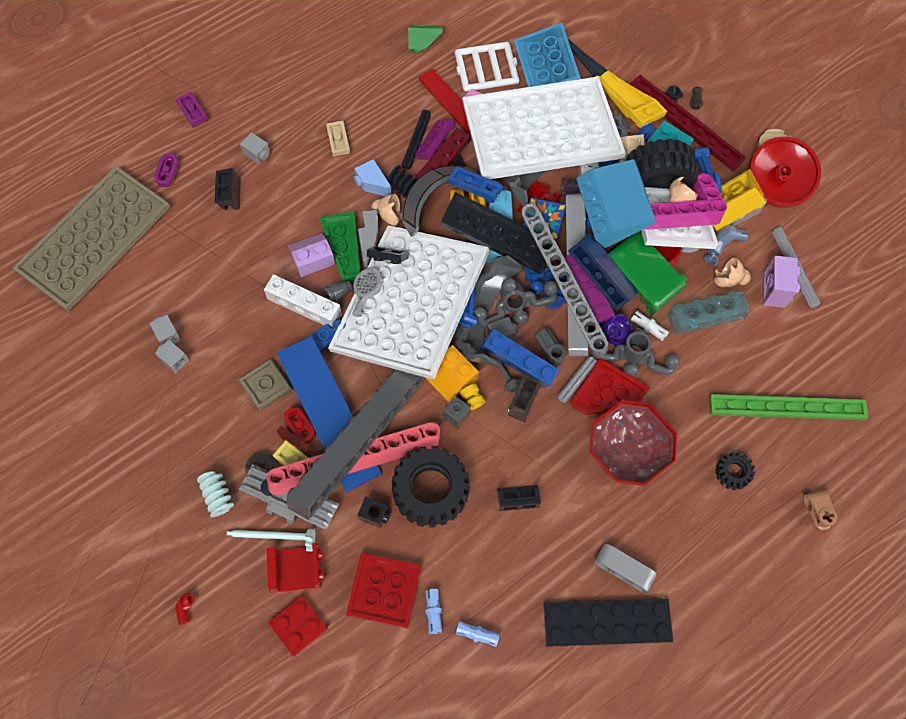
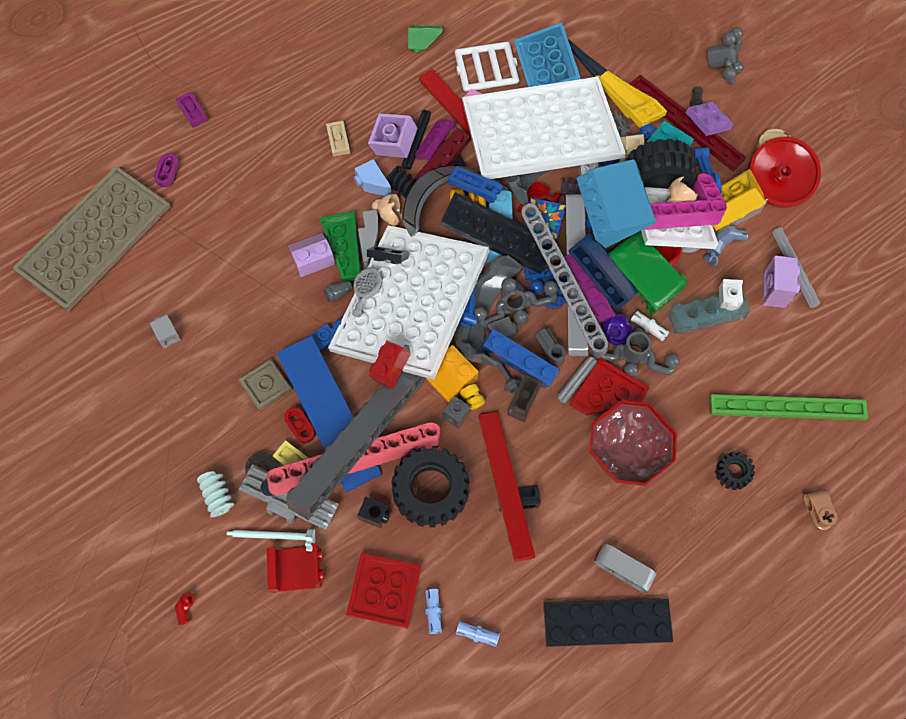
light grey brick [155,340,189,374] -> none
black hinge [214,168,241,210] -> none
light grey brick [240,132,270,165] -> none
white brick [264,274,342,328] -> none
red plate [268,596,328,657] -> none
clear red tile [277,426,310,453] -> none
black plate [664,86,683,103] -> none
light nougat piece [714,258,751,287] -> none
none -> lavender brick [368,113,417,158]
none -> red brick [368,340,410,390]
none -> red tile [478,412,535,562]
none -> medium lavender plate [685,102,734,136]
none -> dark grey wheel [708,27,744,85]
none -> white brick [719,279,743,310]

